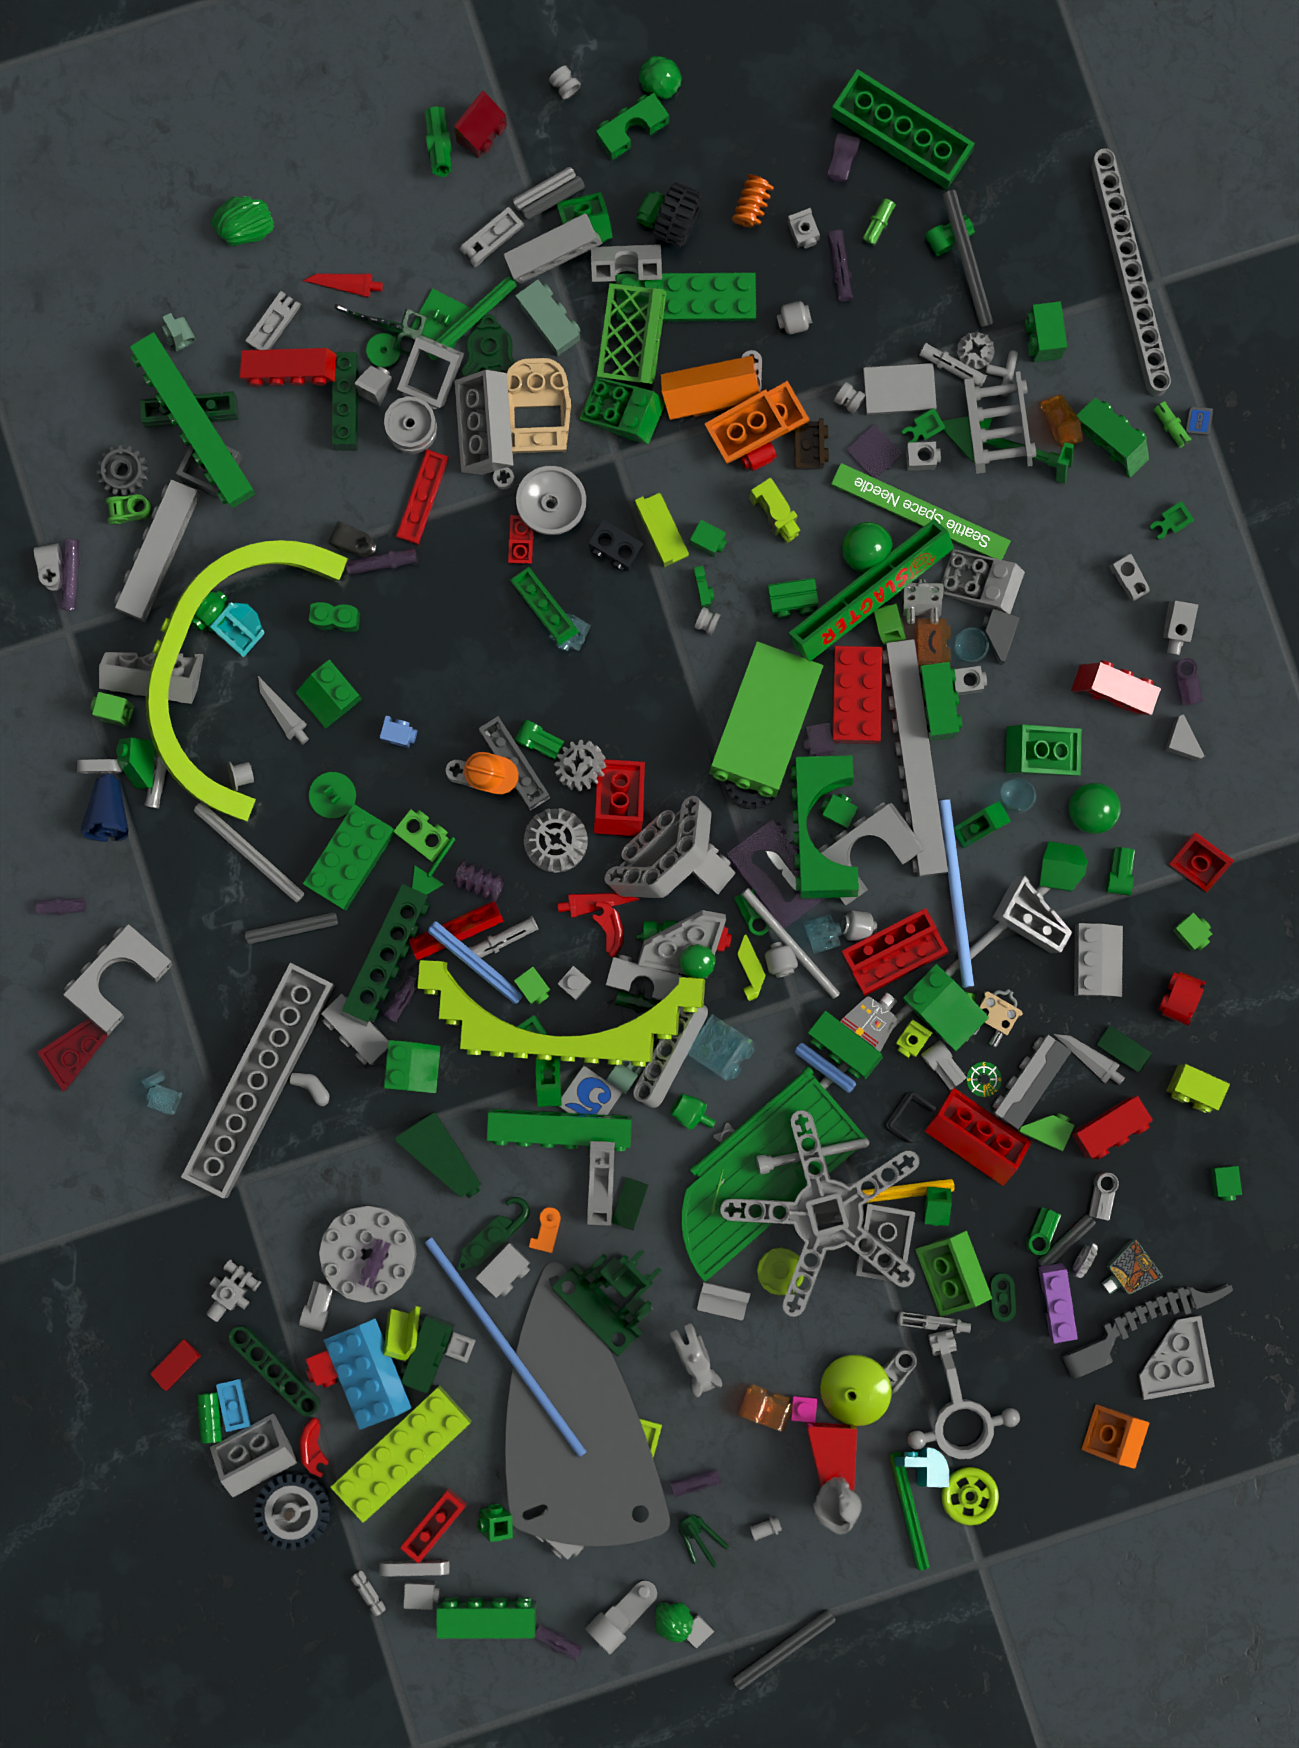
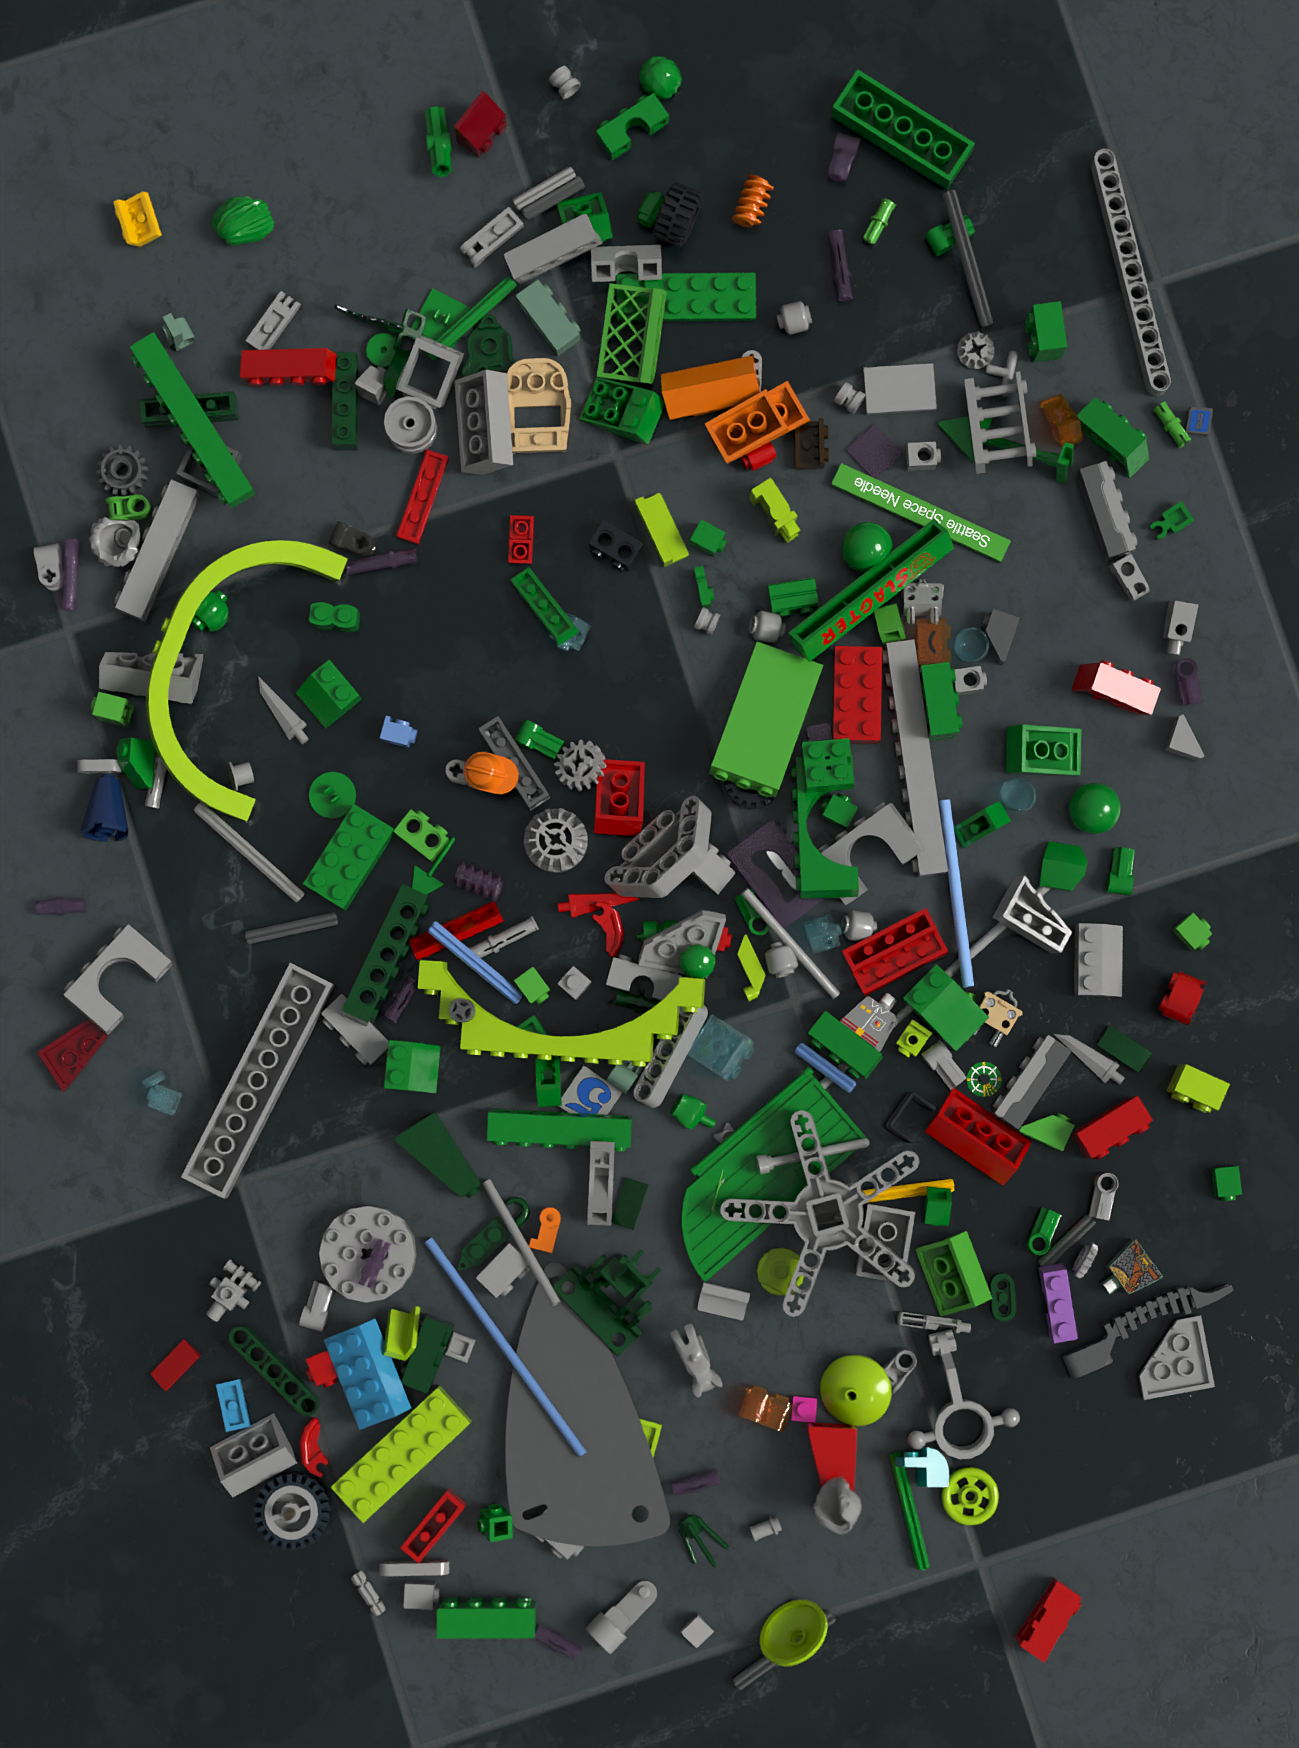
green axle [197,1392,222,1443] -> none
teal slope [209,602,264,657] -> none
light grey arm [290,1073,330,1106] -> none
red bar [303,273,383,297] -> none
light grey bush [493,467,514,490] -> none
light grey dish [516,466,586,535] -> none
green hair [655,1602,694,1643] -> none
light grey brick [787,208,820,248] -> none
green plate [902,408,945,443] -> none
light grey pin [919,343,987,388] -> none
light grey slope [941,549,1025,614] -> none
orange slope [1081,1404,1149,1469] -> none
red slope [1169,832,1234,892] -> none
none -> light grey hair [89,517,140,568]
none -> yellow bracket [113,191,162,247]
none -> dark green slope [382,350,411,398]
none -> dark grey wheel [449,998,476,1023]
none -> light grey piece [482,1179,561,1306]
none -> light grey head [749,611,785,643]
none -> lime dish [760,1600,828,1666]
none -> green piece [801,738,854,793]
none -> red wedge [1014,1578,1081,1663]
none -> piece [1077,461,1137,561]

